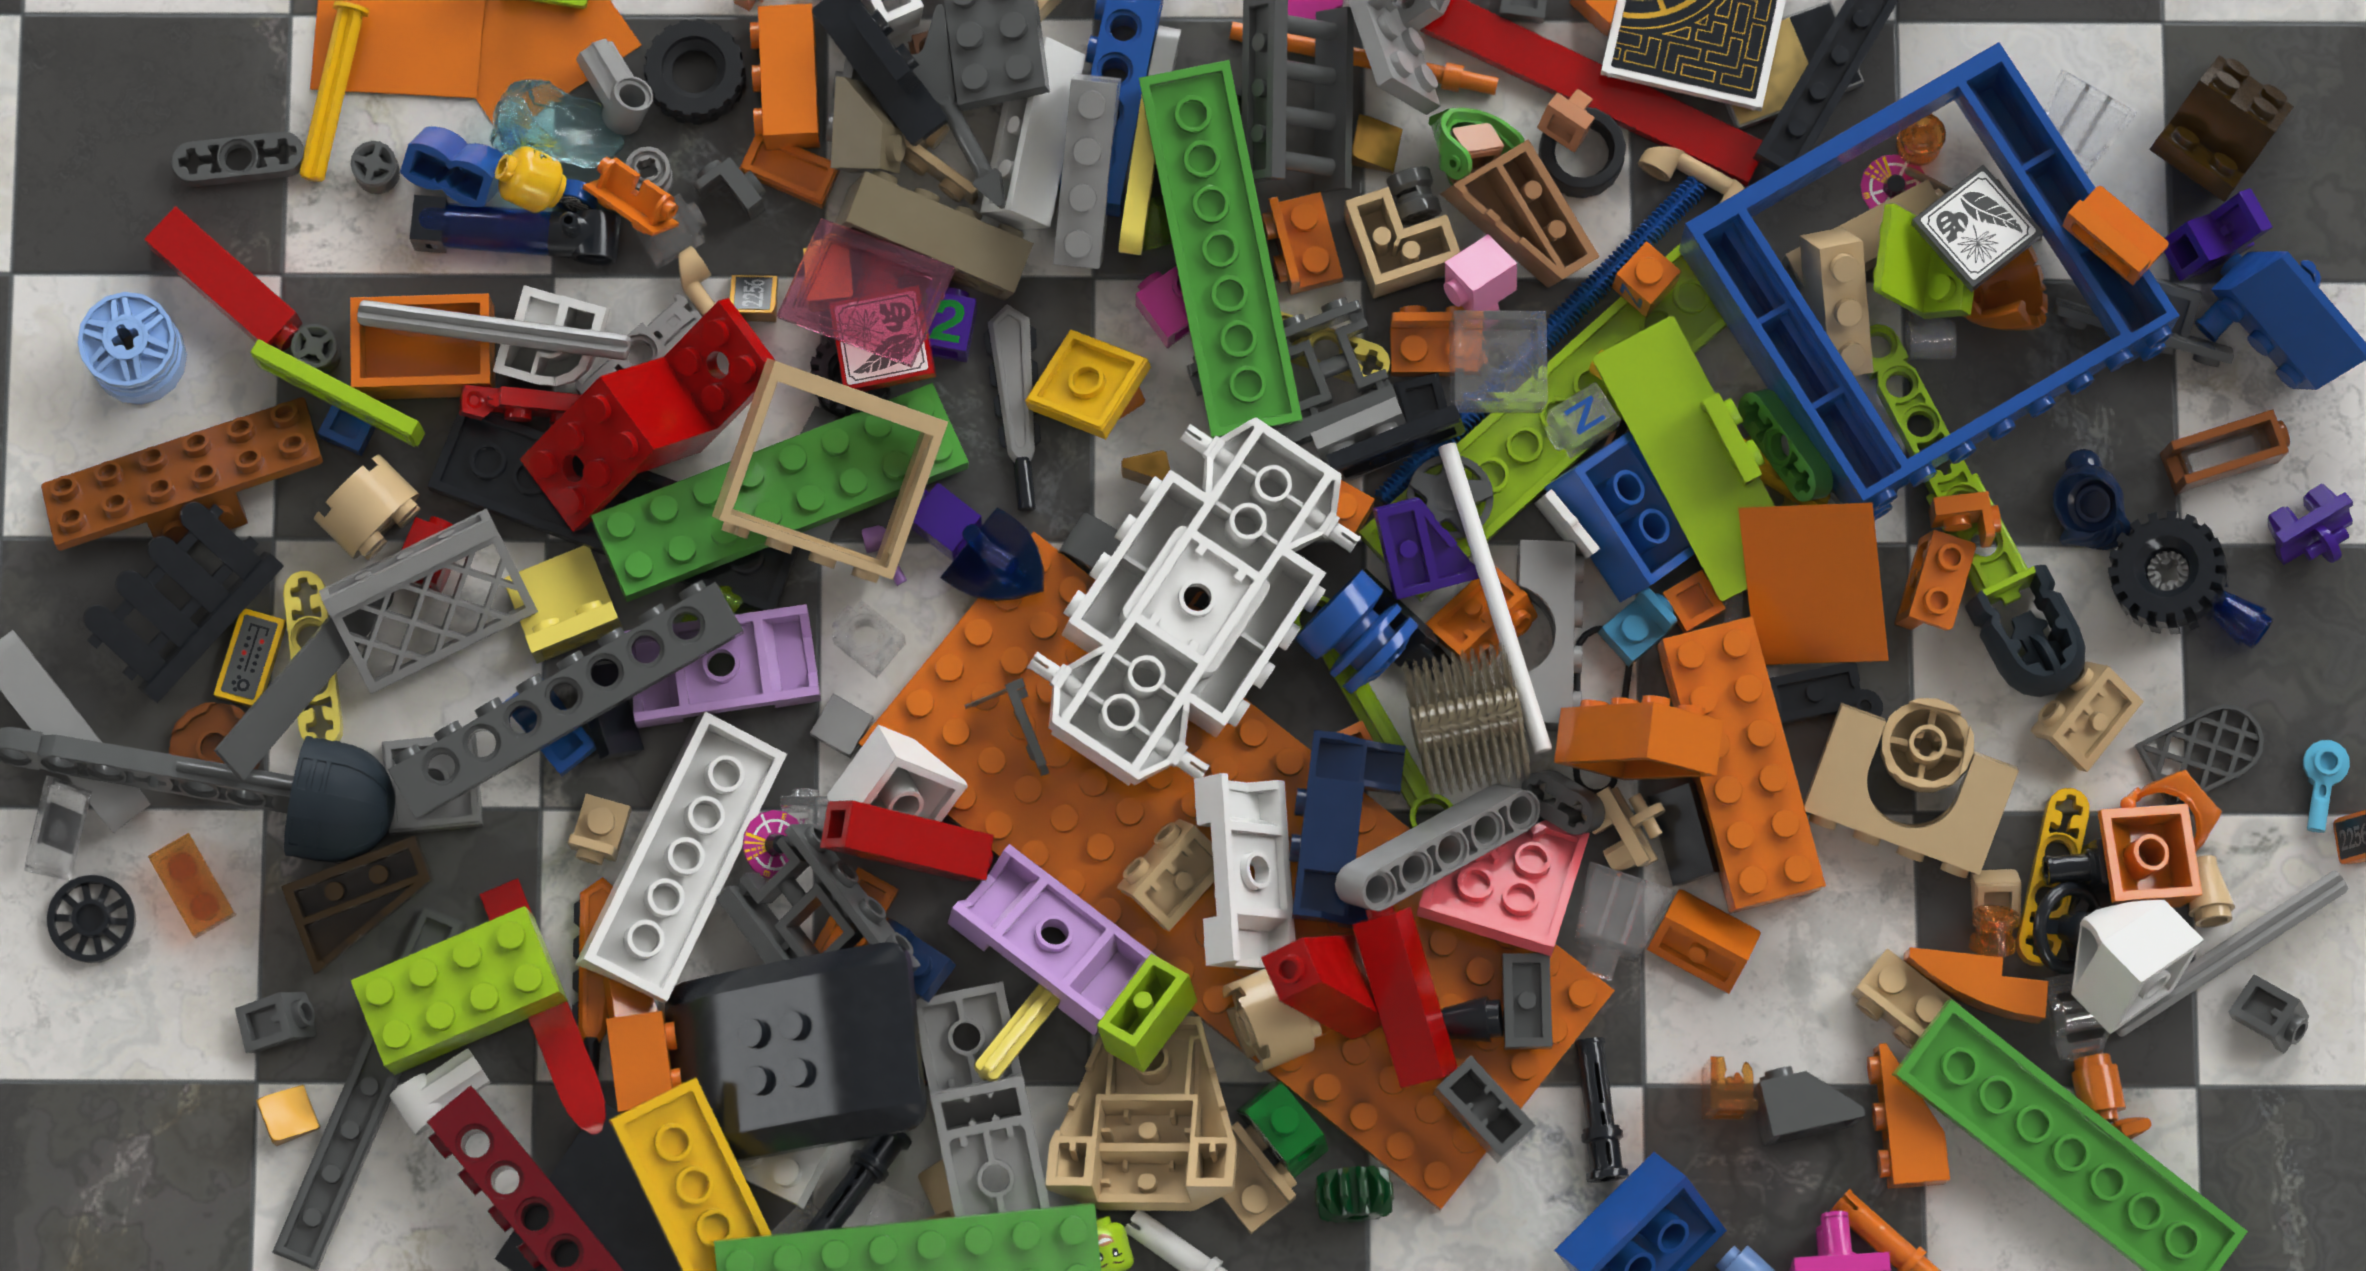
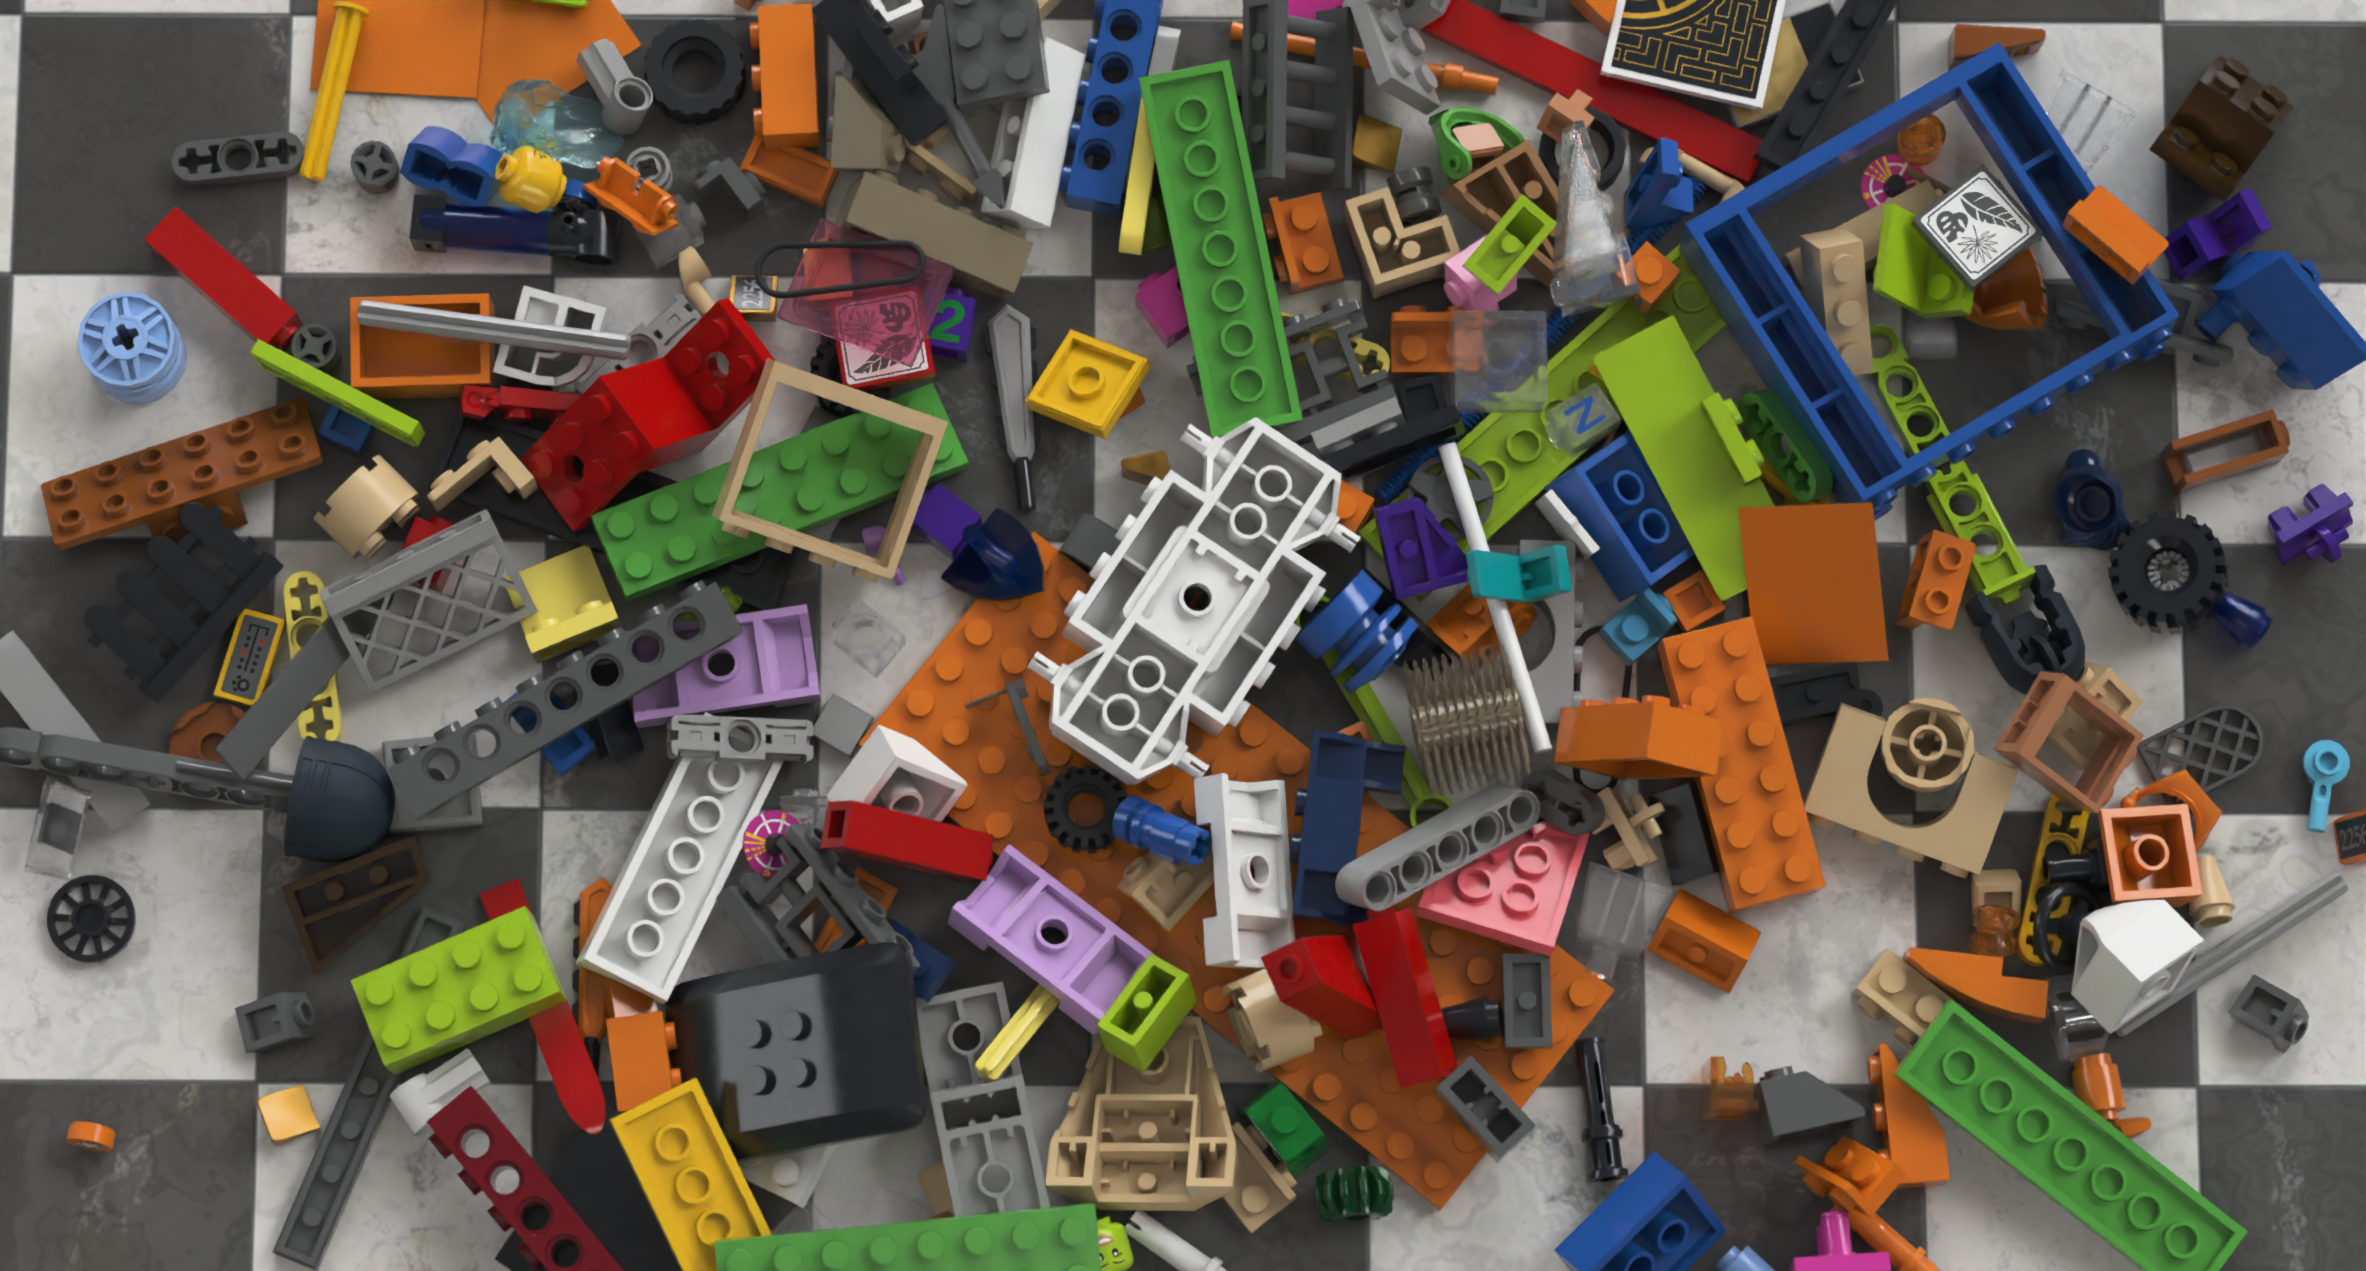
clear orange plate [148,833,236,938] -> none
tan bracket [567,794,632,865] -> none
black pin [802,1132,912,1232] -> none
light grey arch [1053,74,1121,269] -> none
orange bracket [1928,491,2001,548] -> none
none -> orange tile [66,1121,116,1152]
none -> tan bracket [427,436,538,512]
none -> light grey piece [667,714,814,765]
none -> black piece [754,240,926,299]
none -> black tyre [1044,765,1127,854]
none -> blue axle [1112,795,1212,866]
none -> lime slope [1462,194,1558,296]
none -> teal bracket [1466,545,1572,604]
none -> clear wedge [1550,120,1640,317]
none -> blue slope [1624,137,1694,230]
none -> orange bracket [1794,1135,1907,1218]
none -> dark orange slope [1948,24,2046,70]
none -> nougat window [1994,671,2144,814]

